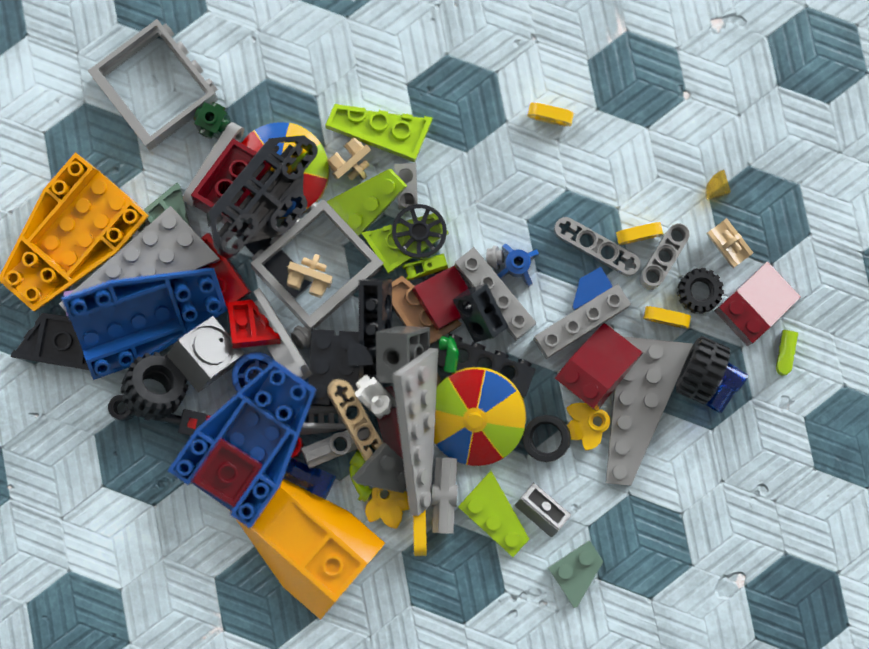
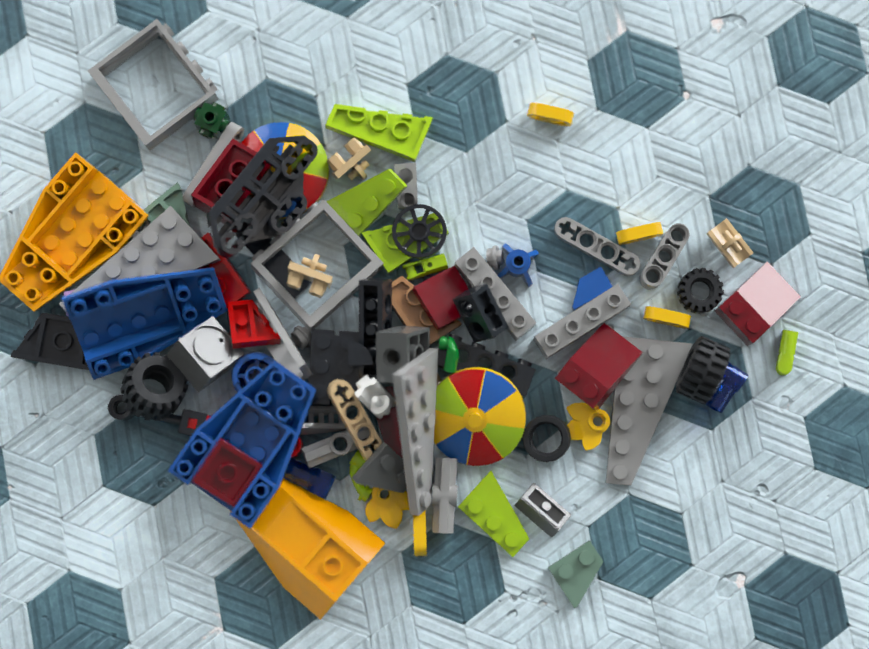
clear yellow tile [705,170,731,200] -> none

